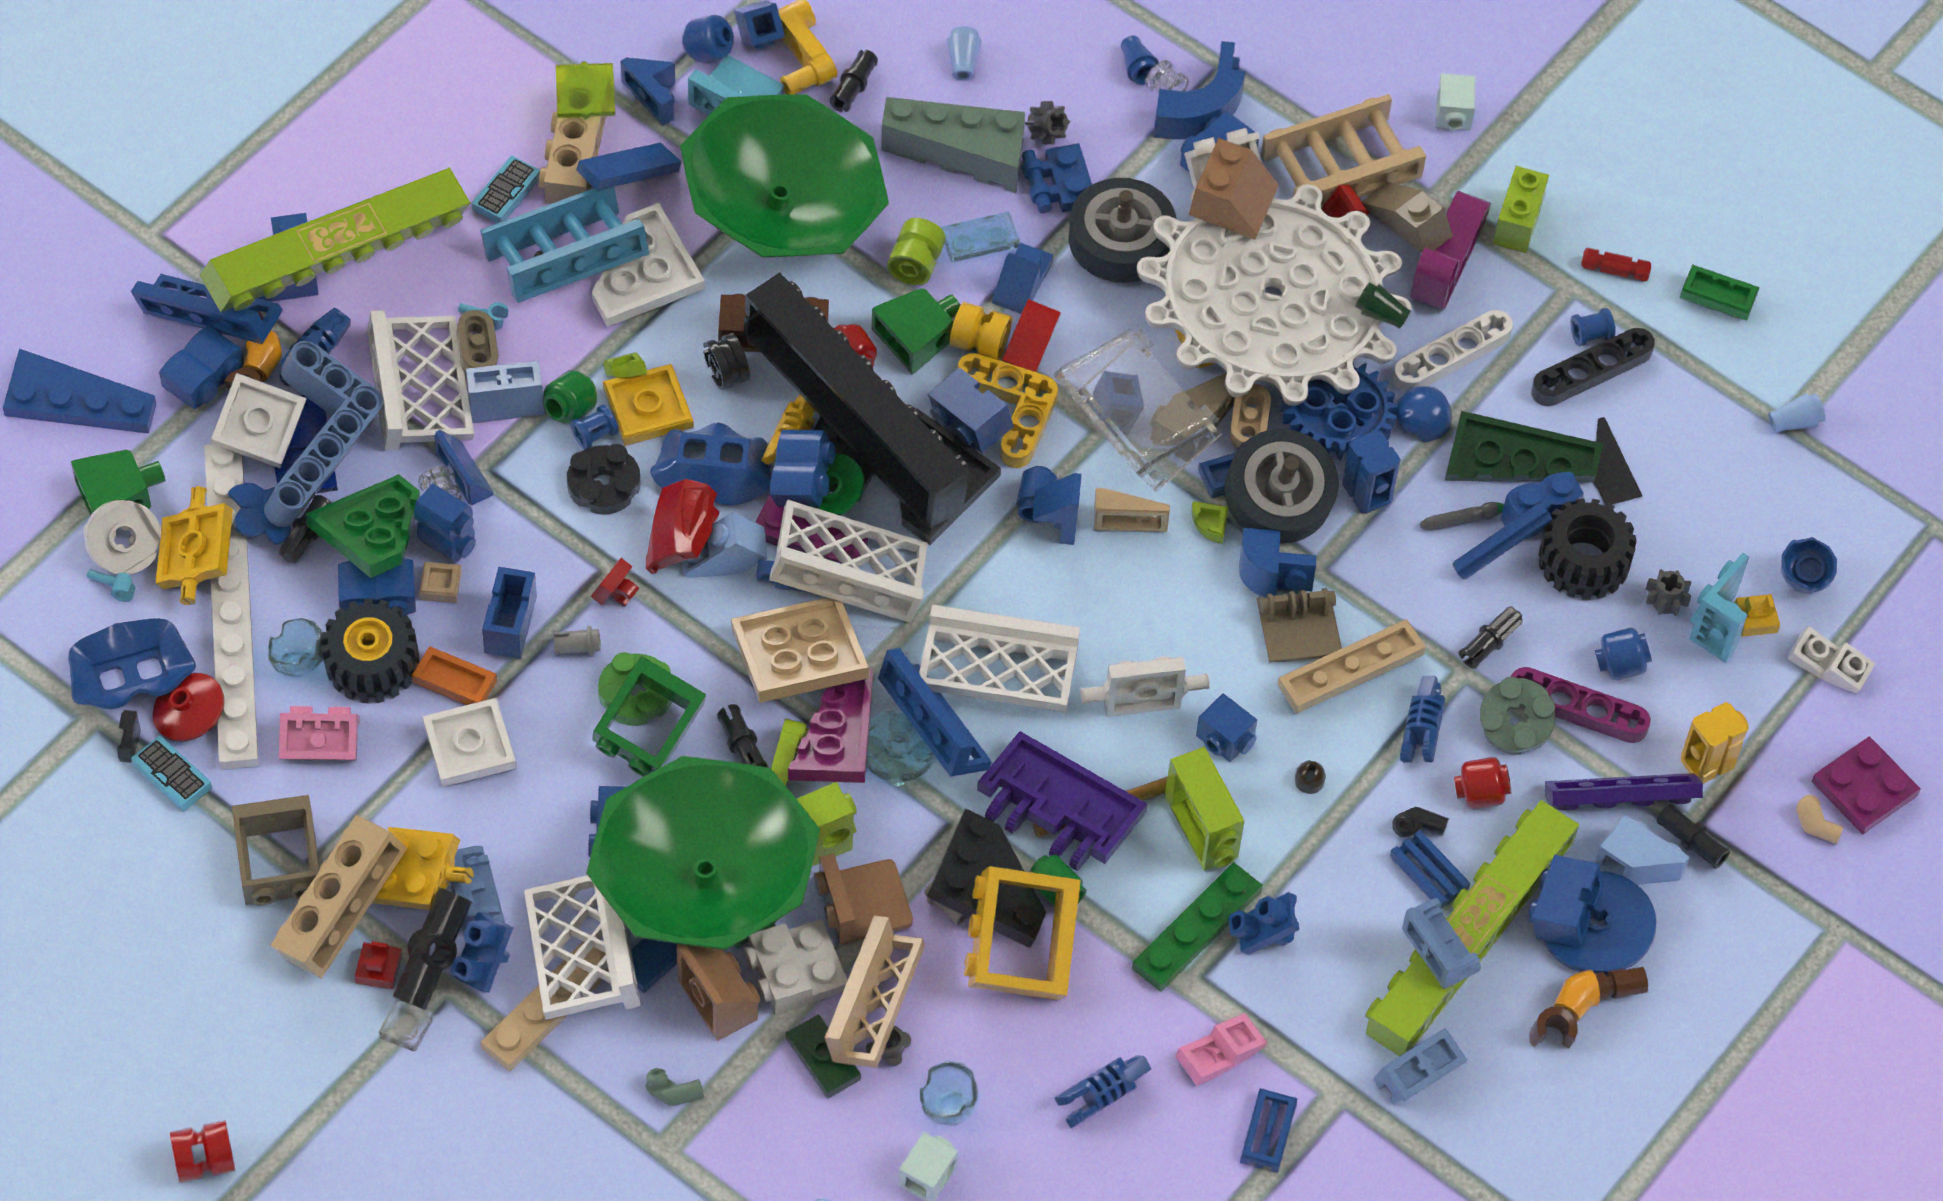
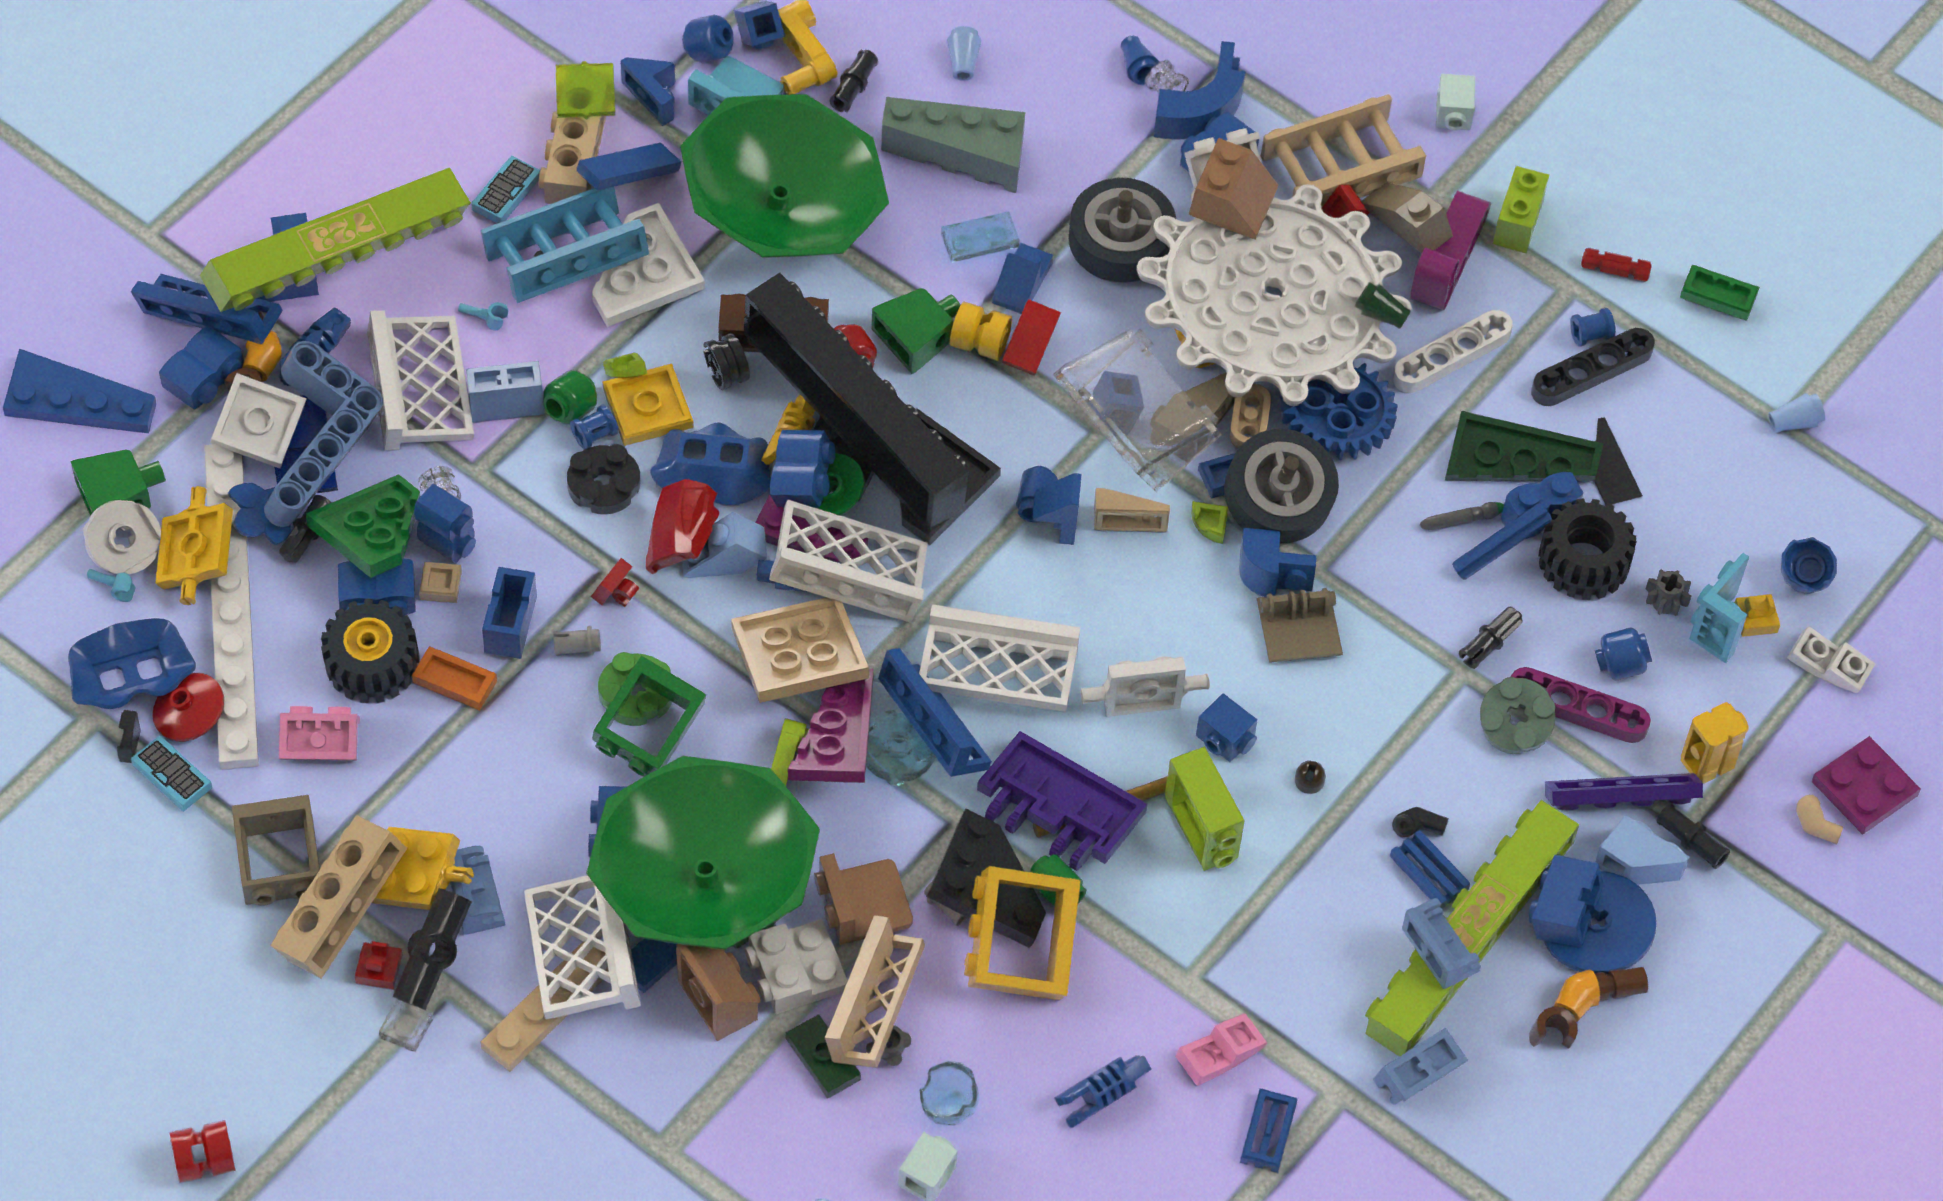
clear light blue hair [268,618,323,677] -> none
white plate [422,698,516,787] -> none
blue slope [434,430,494,506] -> none
blue hips [450,912,514,993] -> none
dark tan plate [456,310,499,372] -> none
sand green arm [646,1068,704,1106] -> none
black pin [717,704,768,767] -> none
lime brick [796,782,857,867] -> none
lime wheel [887,217,946,285] -> none
brick [928,368,1014,453] -> none
yellow beam [958,353,1058,468] -> none
blue plate [1021,143,1092,214] -> none
dark grey gear [1025,101,1070,145] -> none
green plate [1132,862,1263,992] -> none
blue hips [1229,892,1300,955] -> none
tan plate [1277,619,1426,714] -> none
blue brick [1342,430,1401,514] -> none
blue hair [1396,386,1452,442] -> none
blue hinge [1400,676,1445,763] -> none
red head [1454,757,1512,809] -> none

